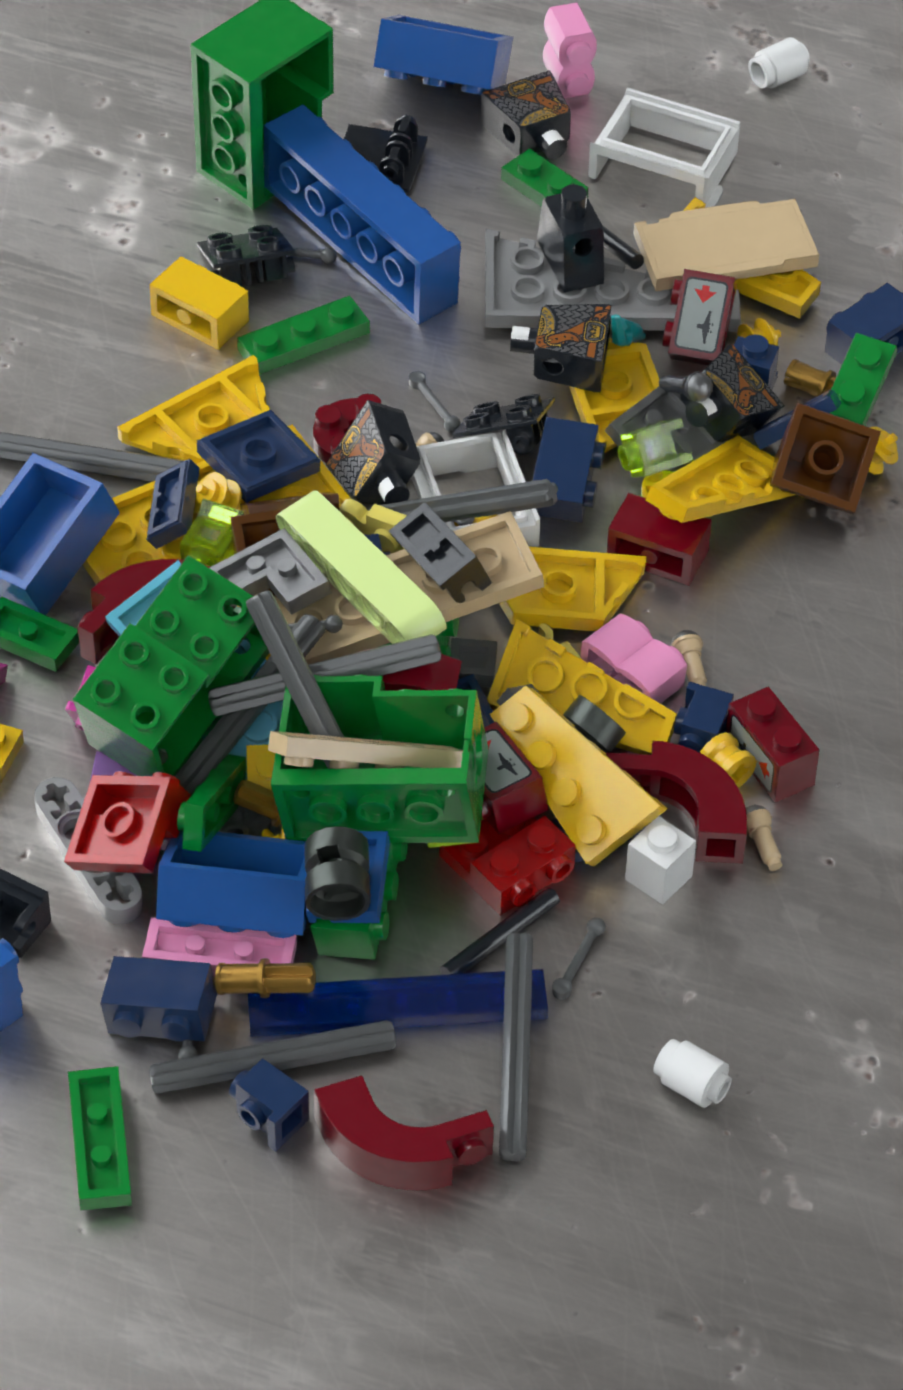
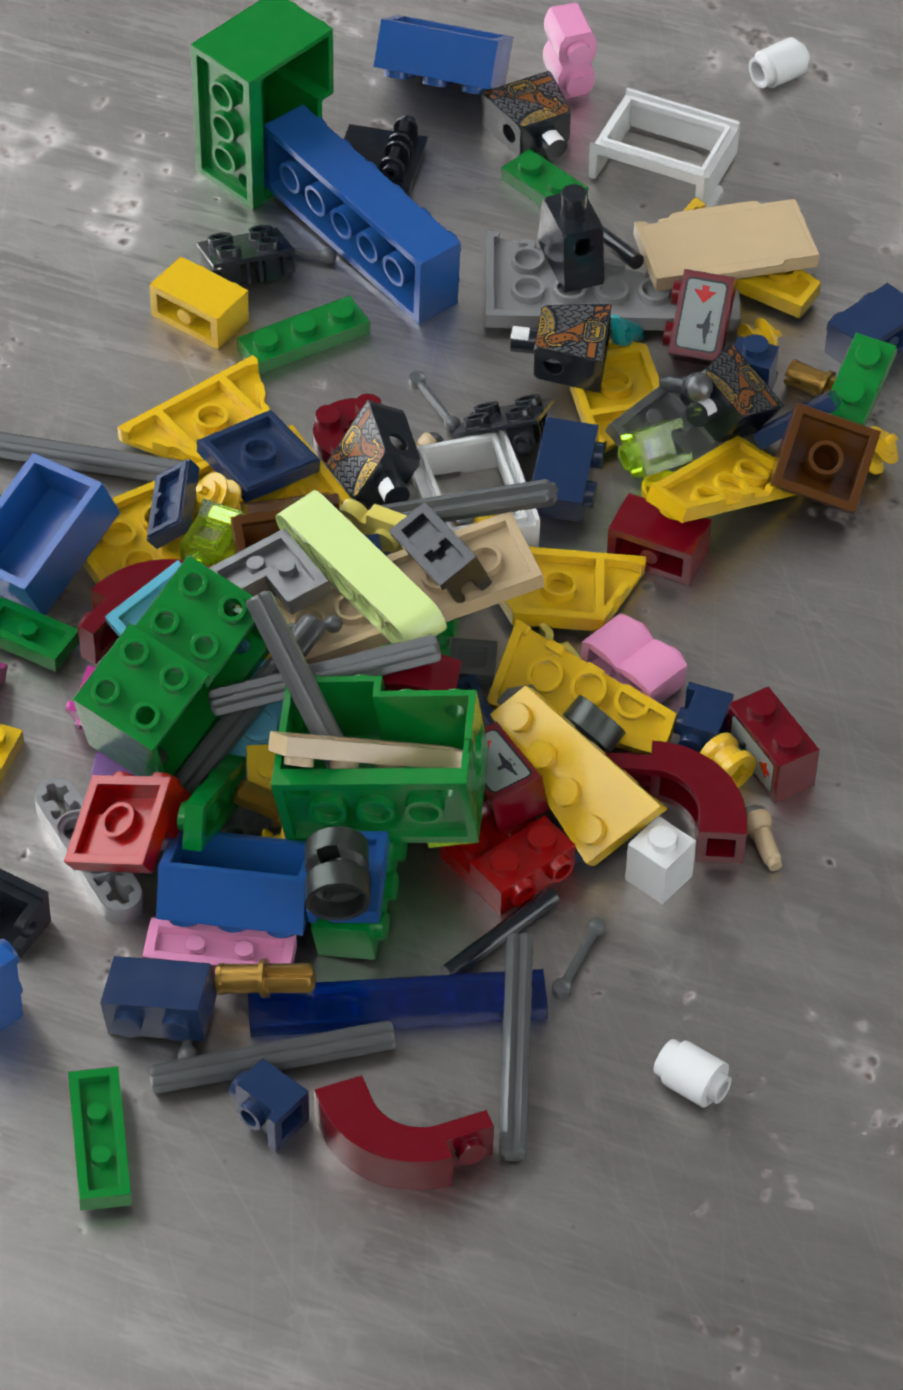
tan piece [671,630,707,686] -> none

